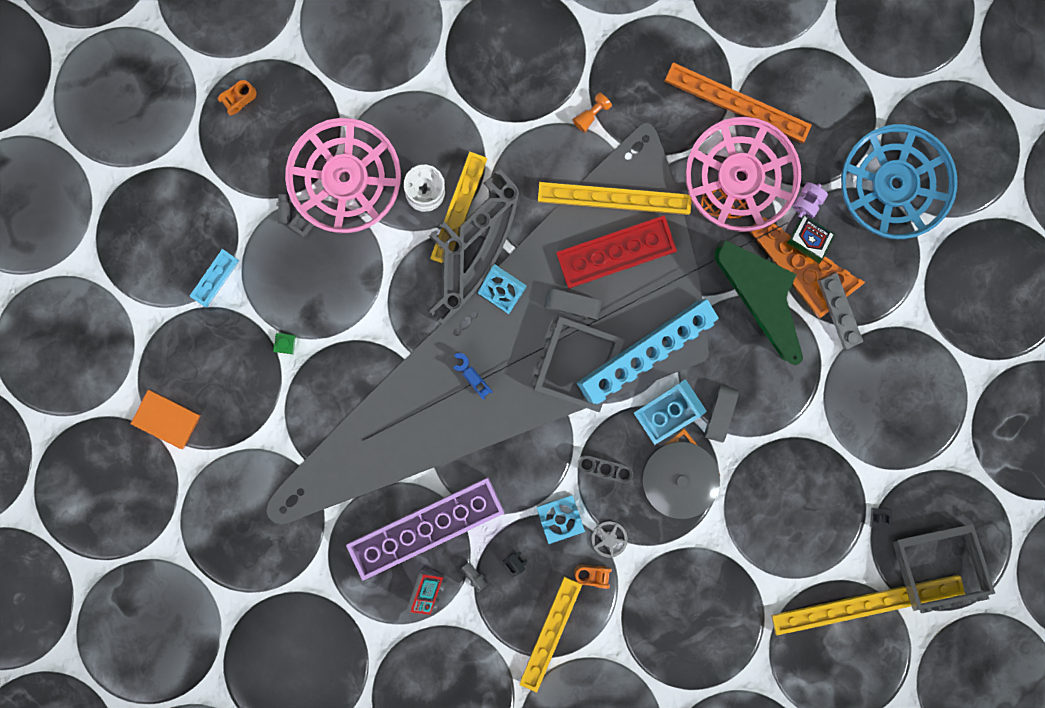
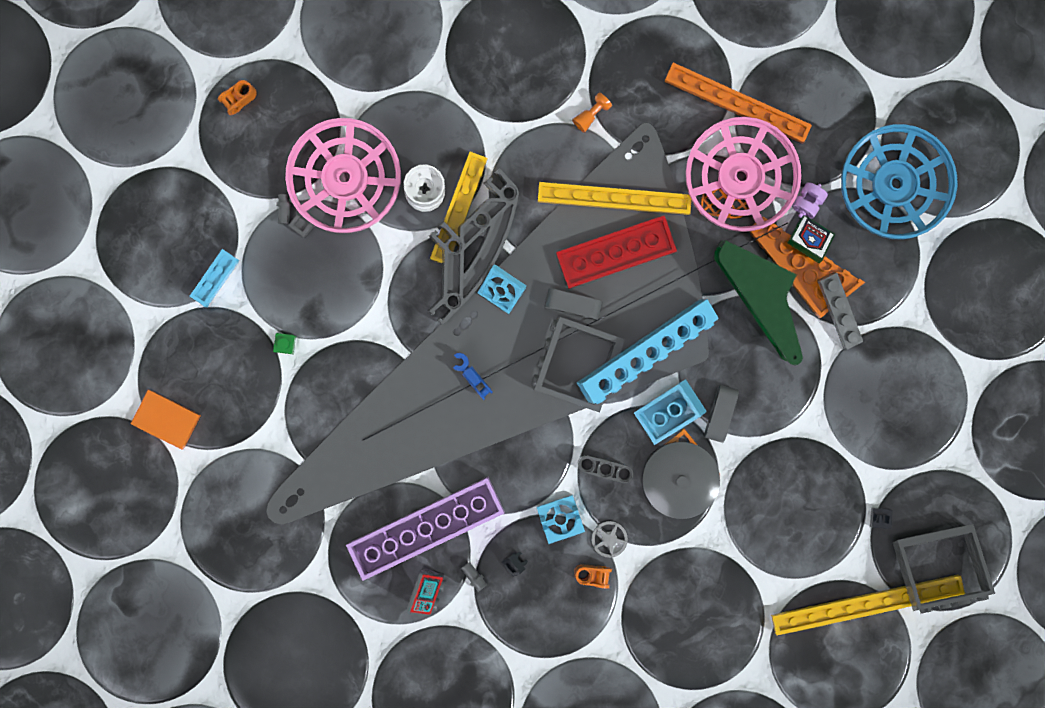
yellow plate [519,576,582,692] -> none

